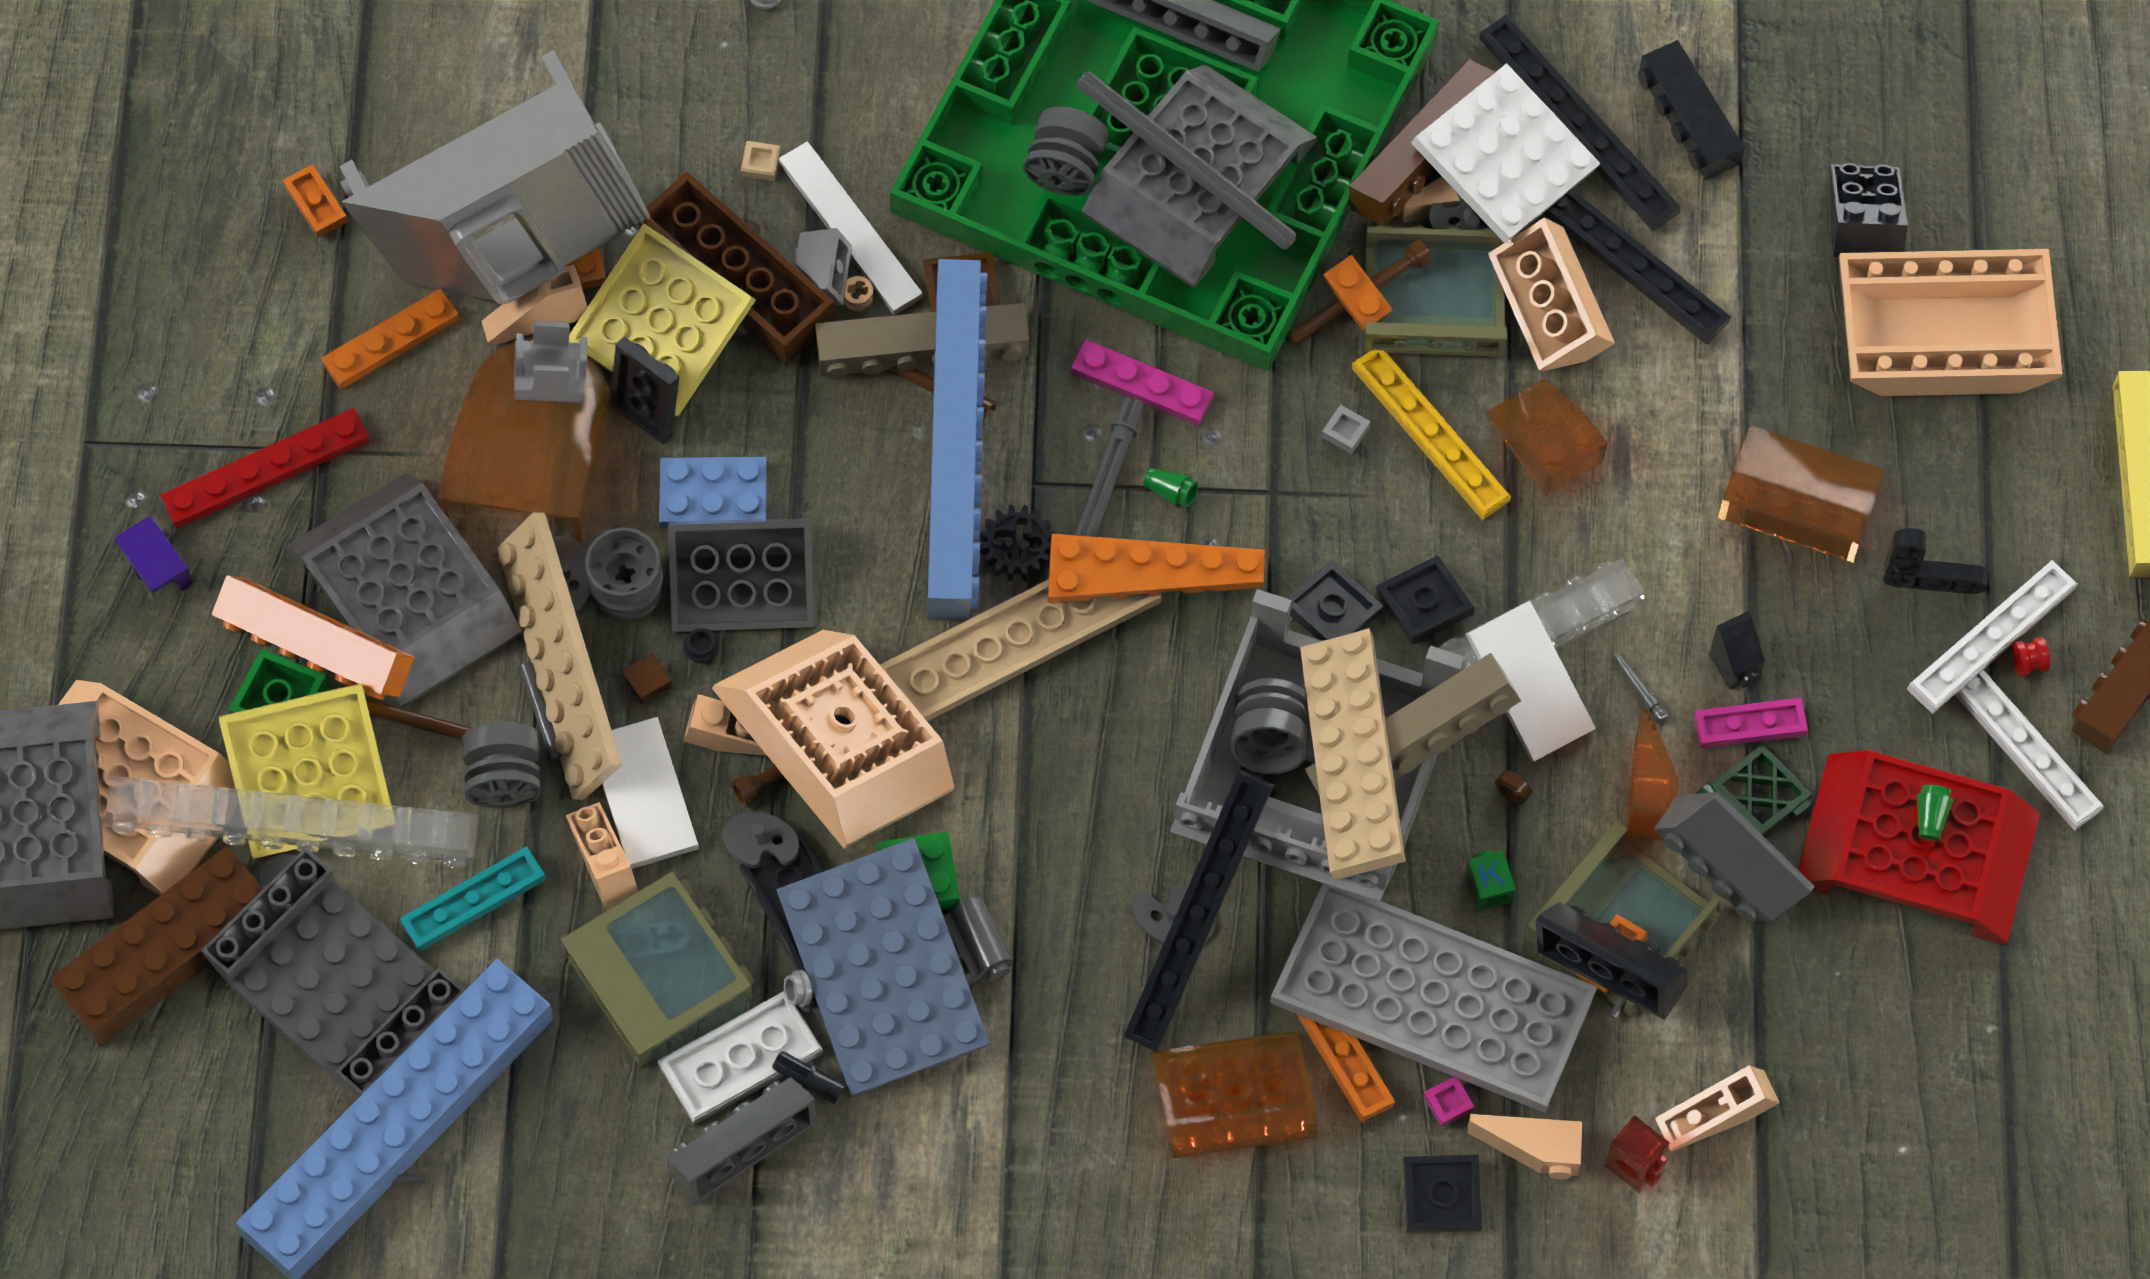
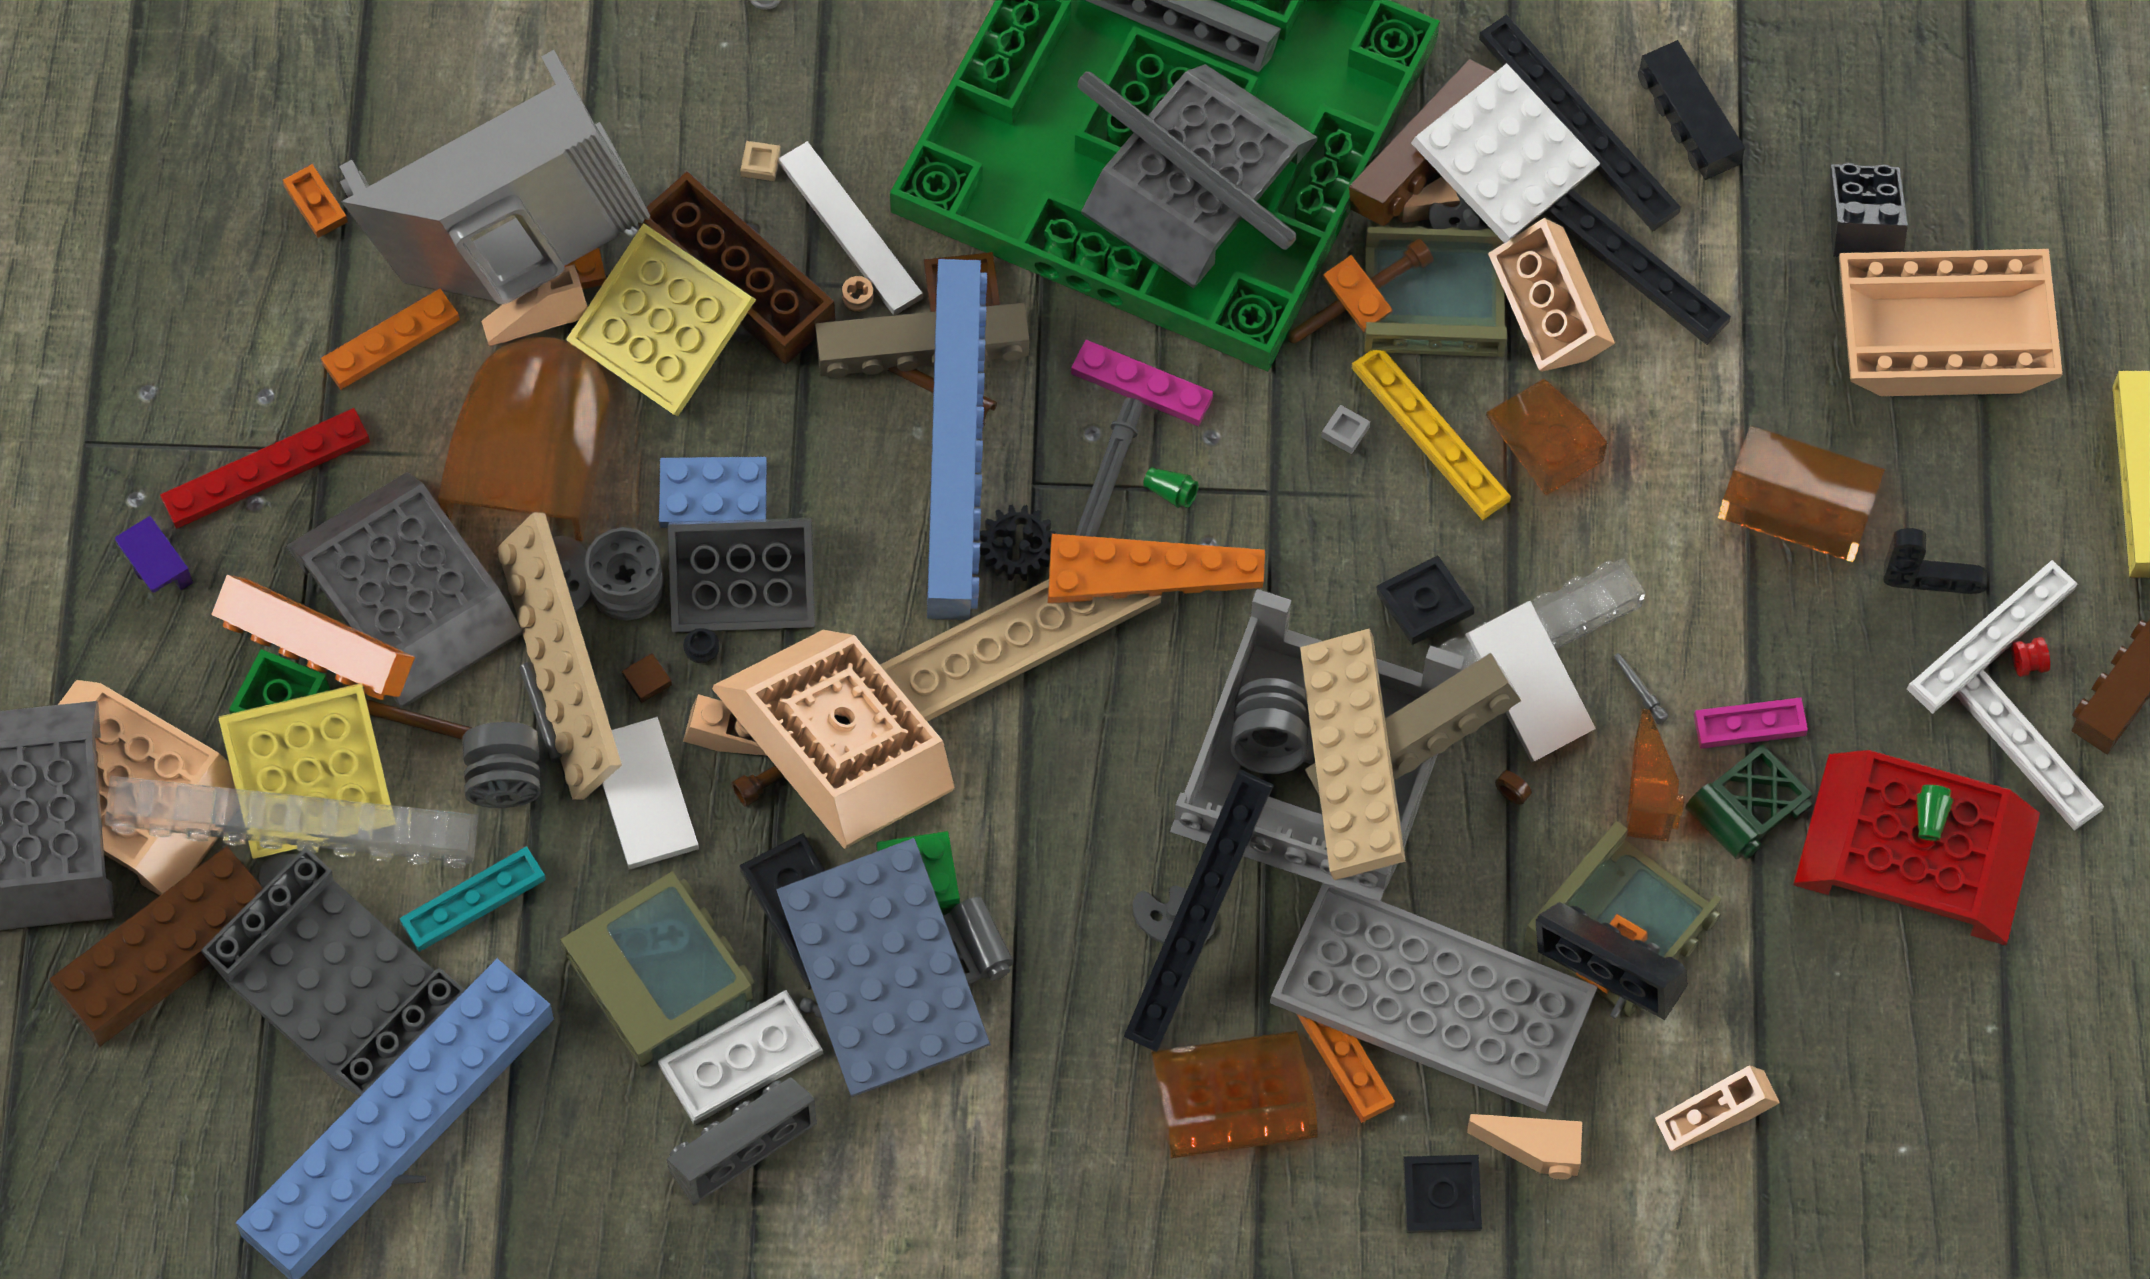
light grey panel [514,321,587,403] -> none
light nougat slope [566,802,639,911] -> none
black plate [610,337,679,445] -> none
dark grey piece [722,812,800,868] -> none
black axle [772,1051,846,1104] -> none
light grey plate [784,970,814,1007] -> none
light grey slope [794,228,852,306] -> none
dark grey wheel [1023,107,1109,196] -> none
black plate [1287,560,1383,641] -> none
dark pink plate [1423,1077,1475,1127] -> none
green brick [1466,850,1516,912] -> none
clear red brick [1604,1115,1670,1193] -> none
dark grey slope [1654,792,1815,922] -> none
black slope [1709,611,1765,690] -> none

